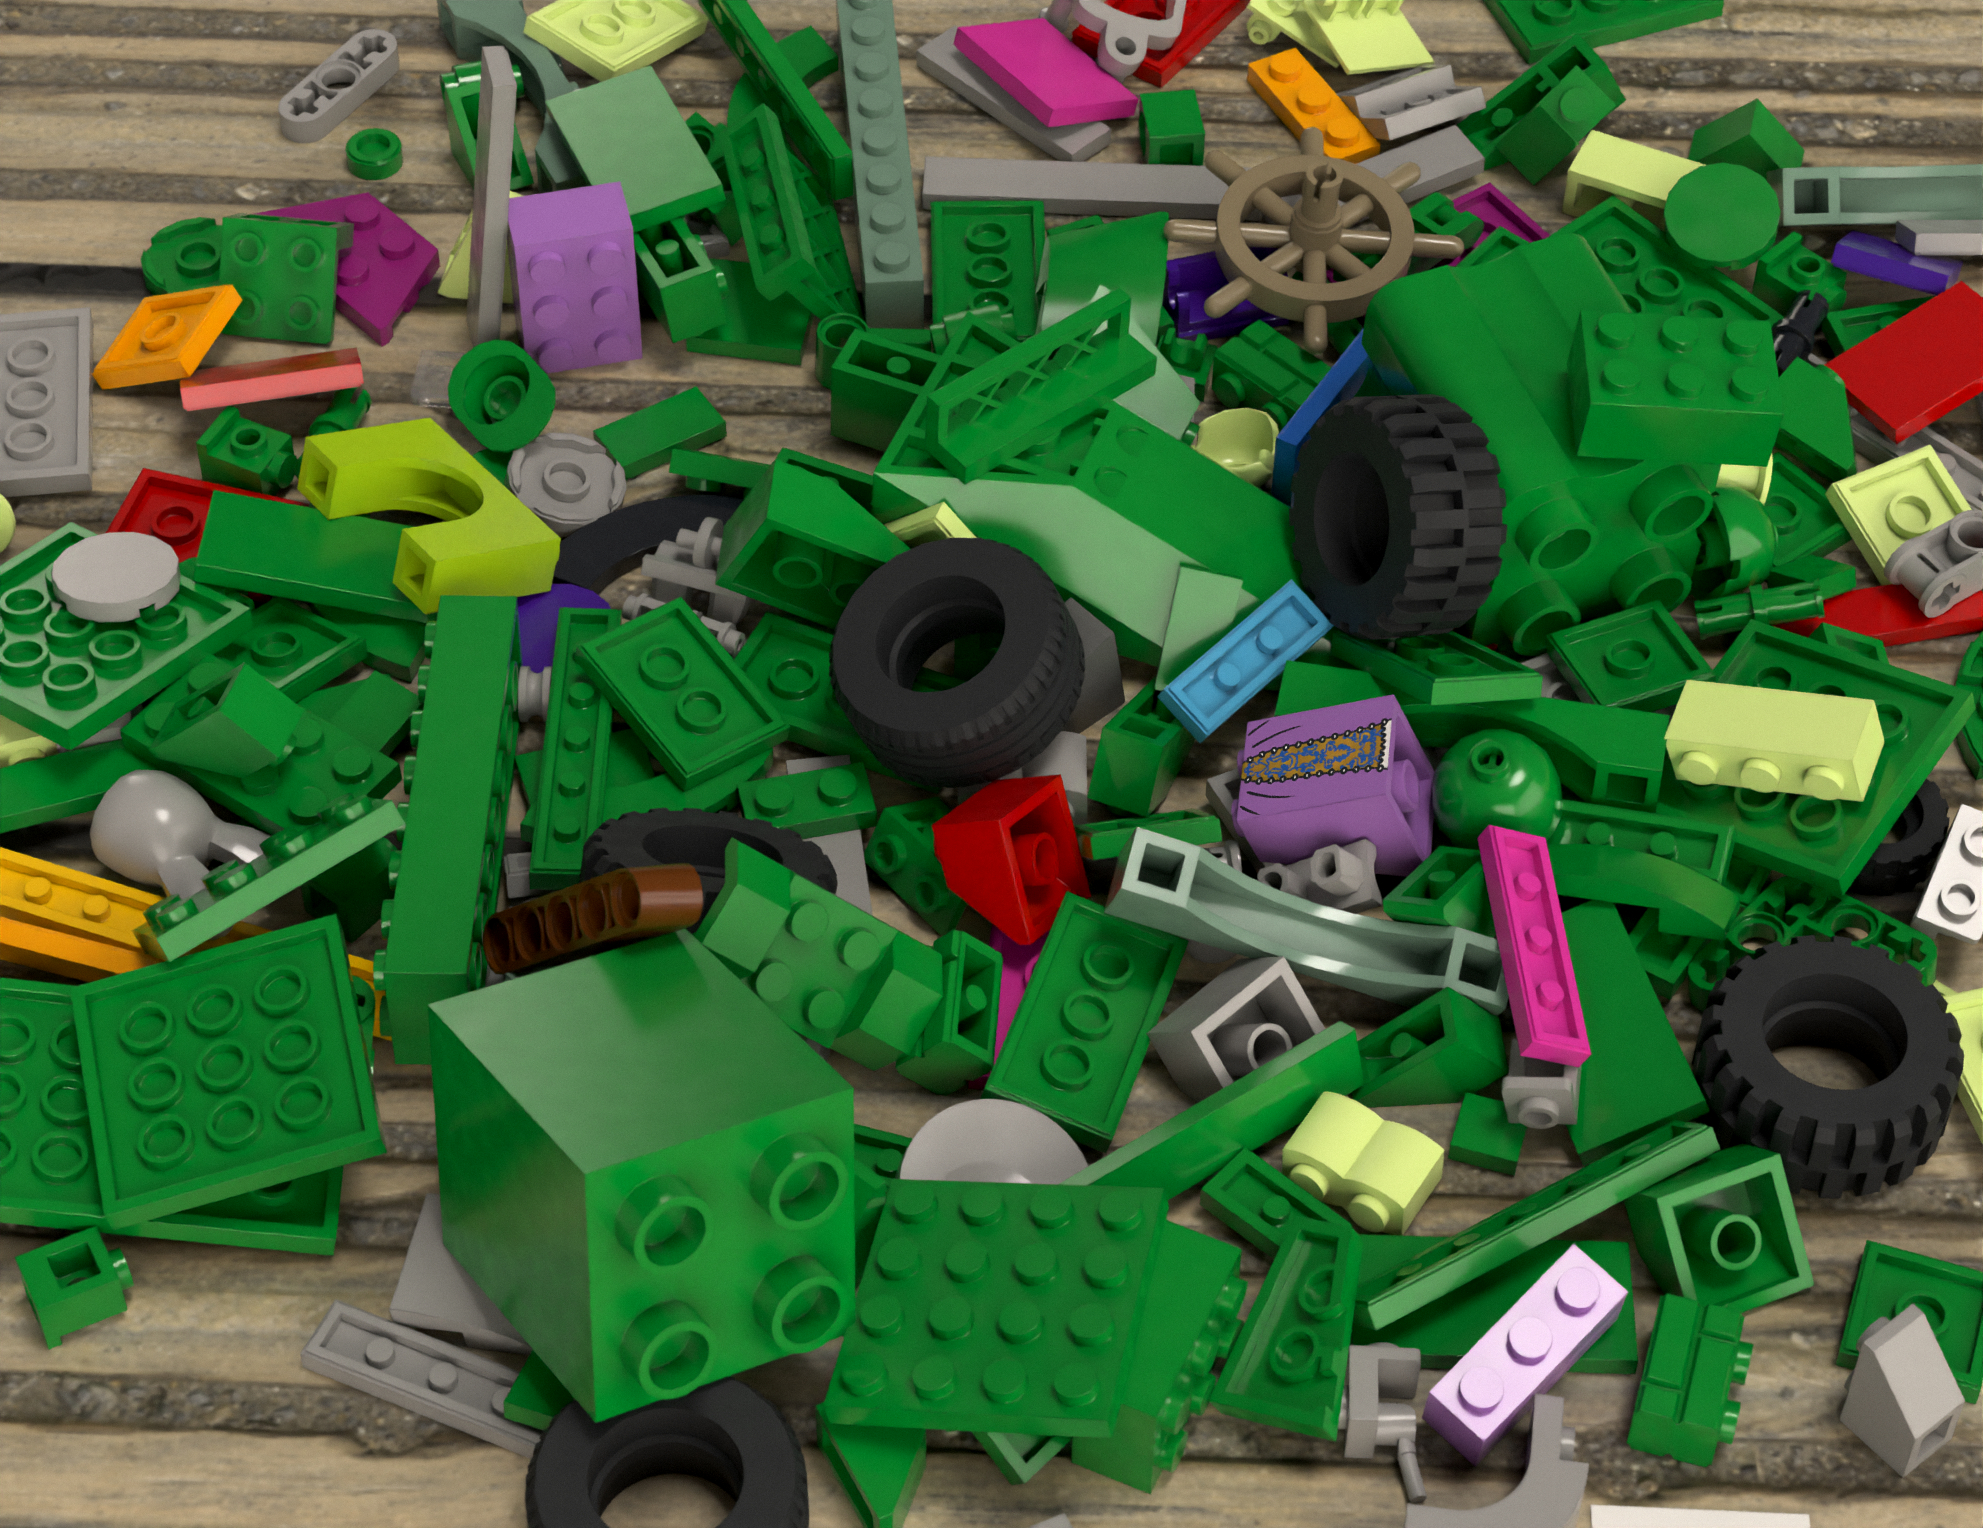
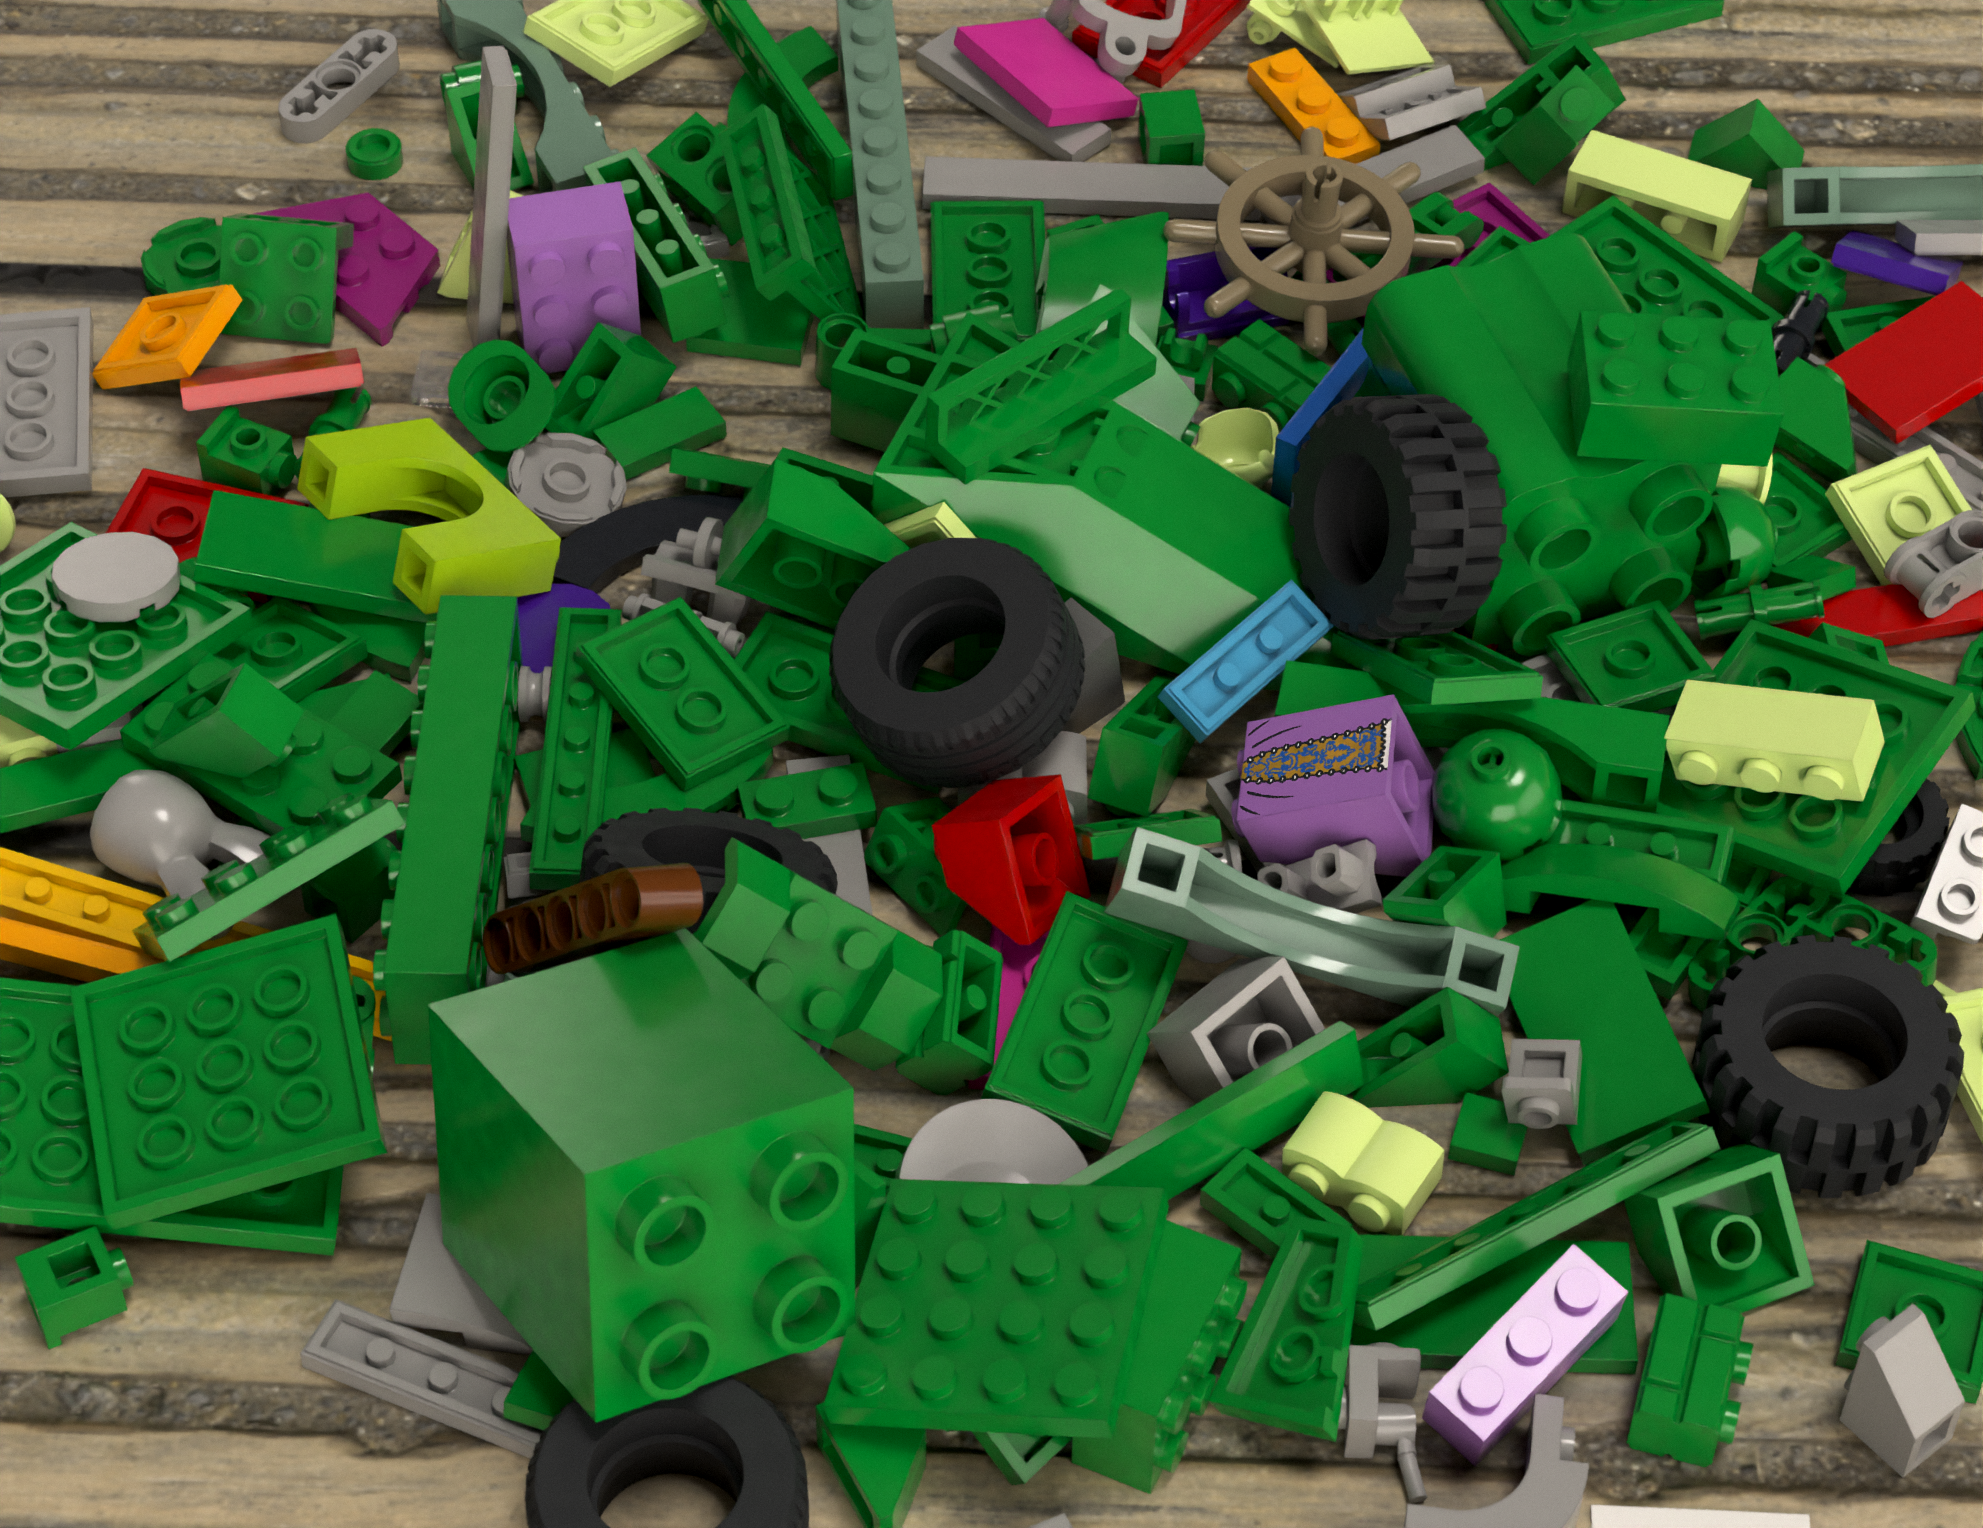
tile [545,65,726,233] -> none
tile [1154,564,1243,691] -> none
dark pink tile [1477,825,1591,1067] -> none
green tile [1664,162,1781,271] -> none
none -> green slope [545,322,677,440]

